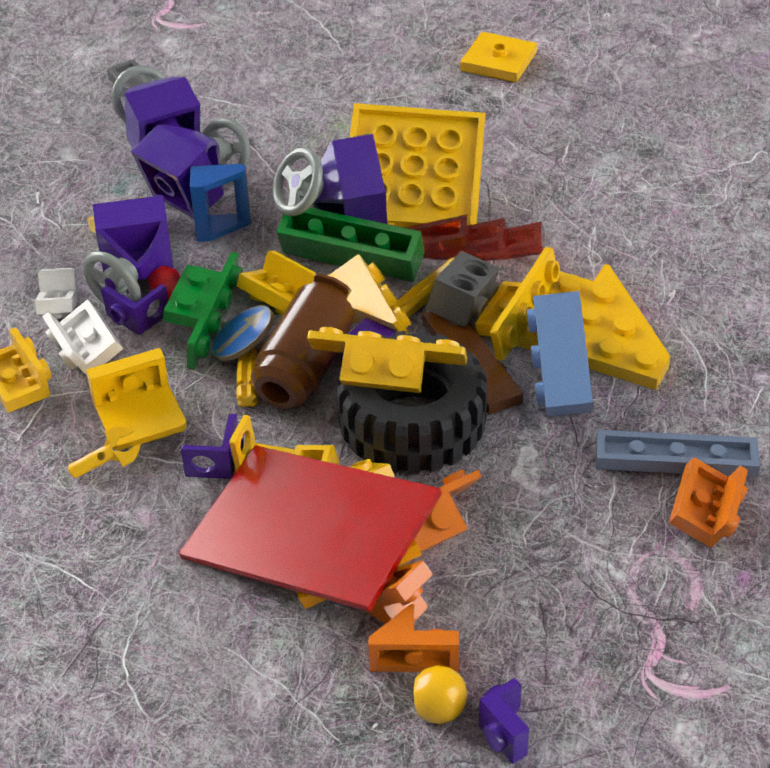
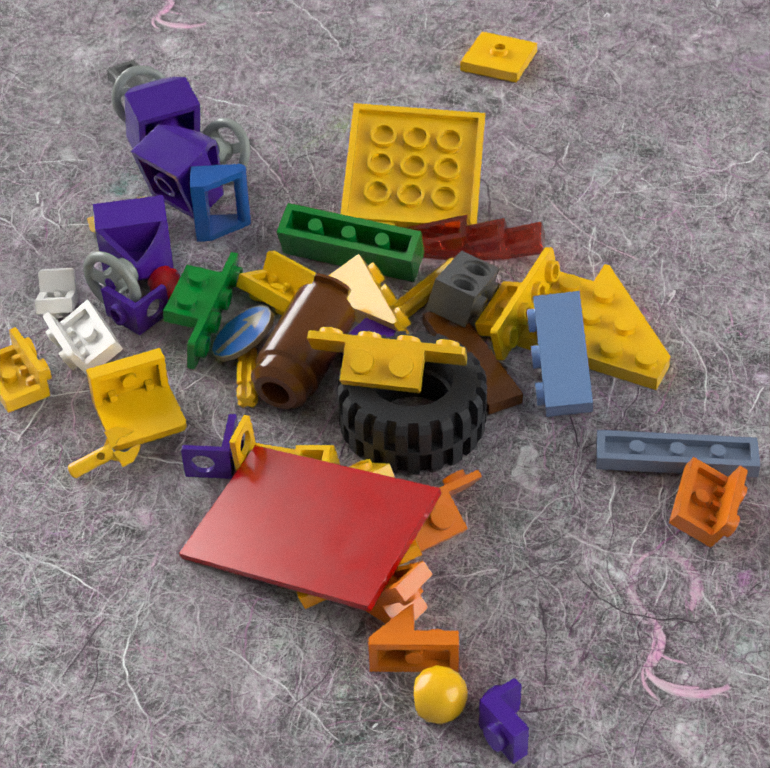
dark purple piece [273,134,388,224] -> none

